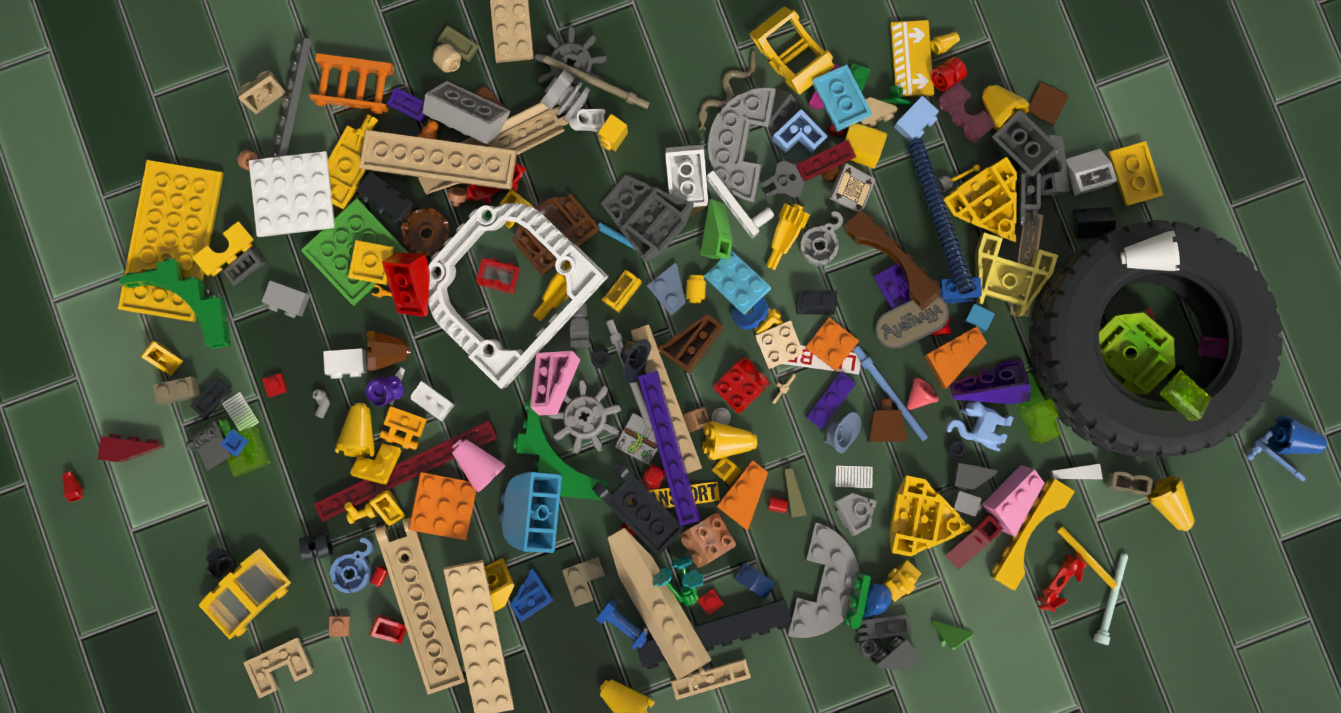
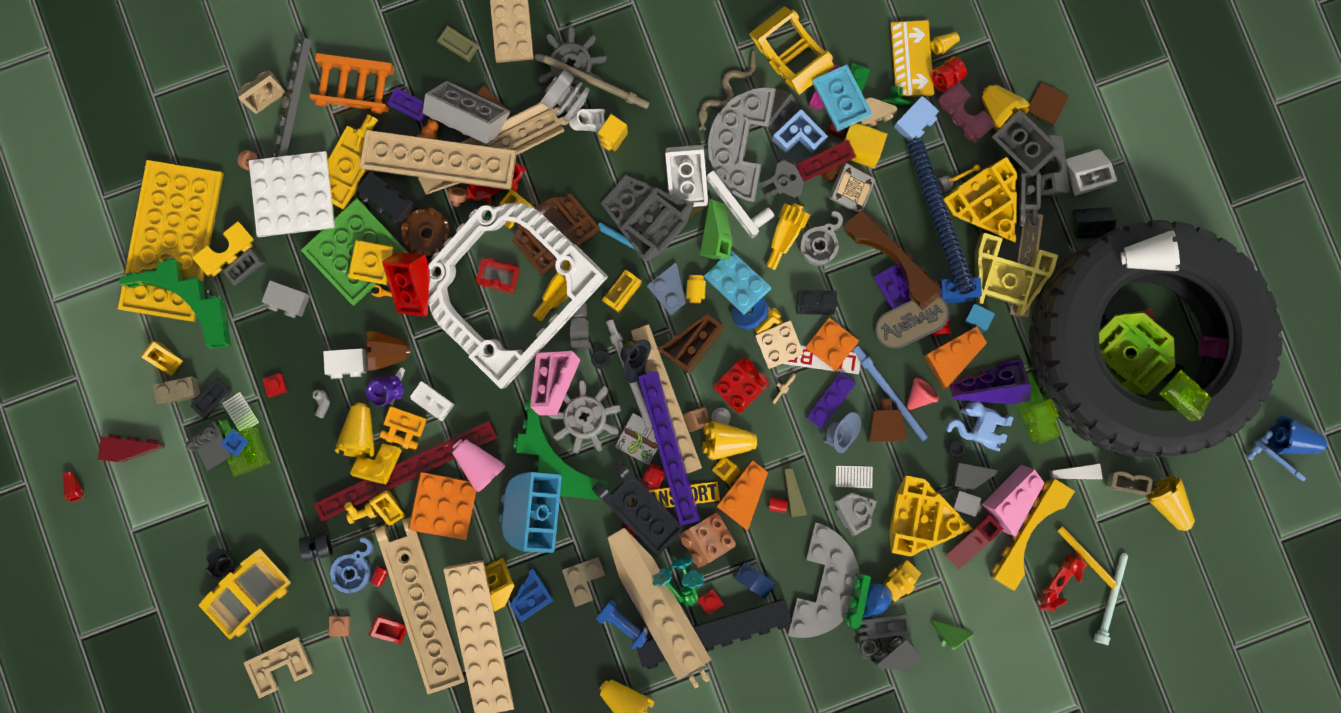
tan head [433,44,461,73] -> none
tan plate [671,658,751,700] -> none
yellow plate [1108,141,1163,207] -> none

